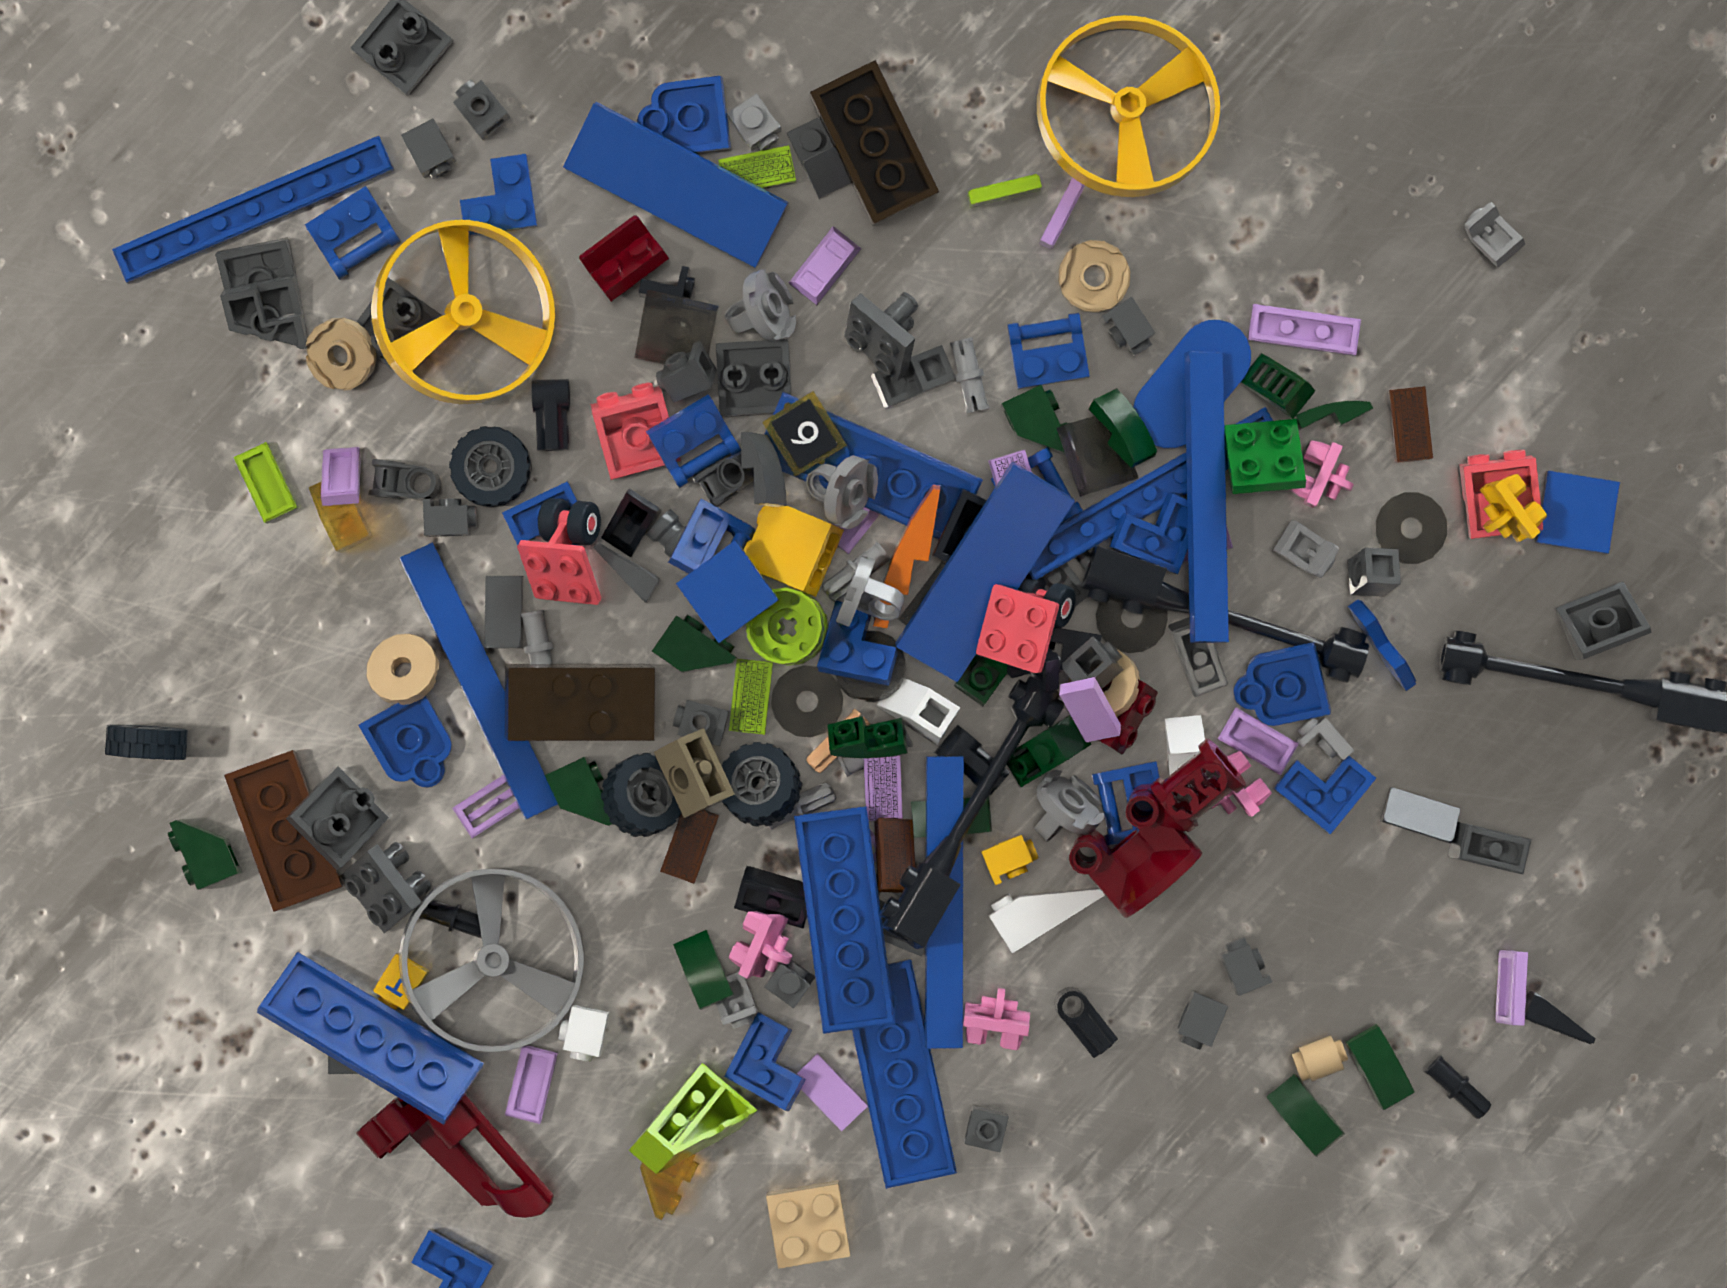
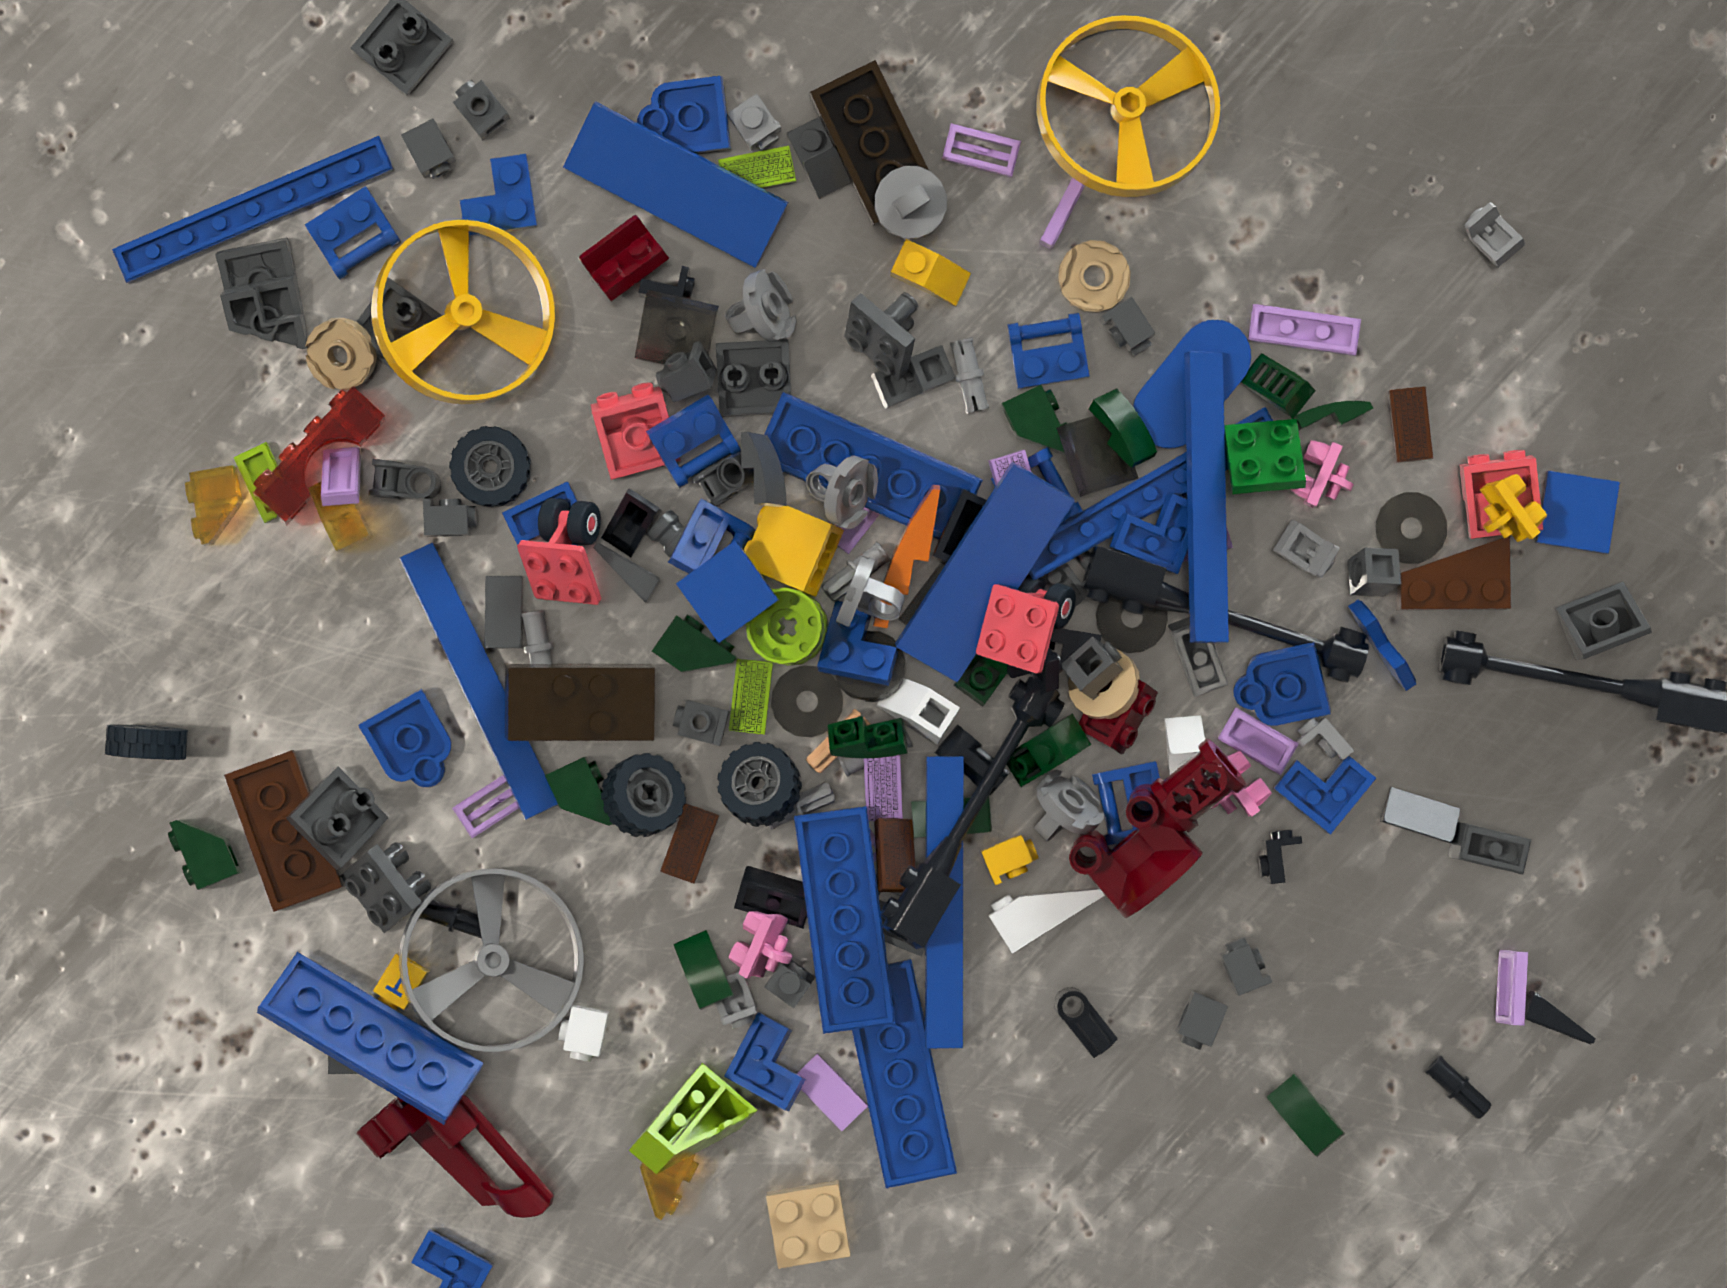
tan tile [366,634,439,705] -> none
lavender tile [505,1045,558,1124] -> none
black piece [532,379,570,451] -> none
dark tan brick [654,728,735,818] -> none
piece [762,390,847,477] -> none
lavender tile [789,226,861,305] -> none
bright pink hips [963,988,1030,1050] -> none
dark grey brick [964,1105,1009,1153] -> none
lime tile [967,174,1042,208] -> none
lavender tile [1059,677,1121,742] -> none
tan brick [1291,1035,1348,1082] -> none
dark green slope [1345,1024,1415,1110] -> none
none -> clear yellow slope [185,465,243,546]
none -> clear red arch [253,387,385,526]
none -> light grey tile [874,166,947,239]
none -> yellow slope [890,239,971,307]
none -> lavender tile [942,123,1021,178]
none -> black bracket [1258,830,1302,884]
none -> reddish brown wedge [1396,536,1511,611]

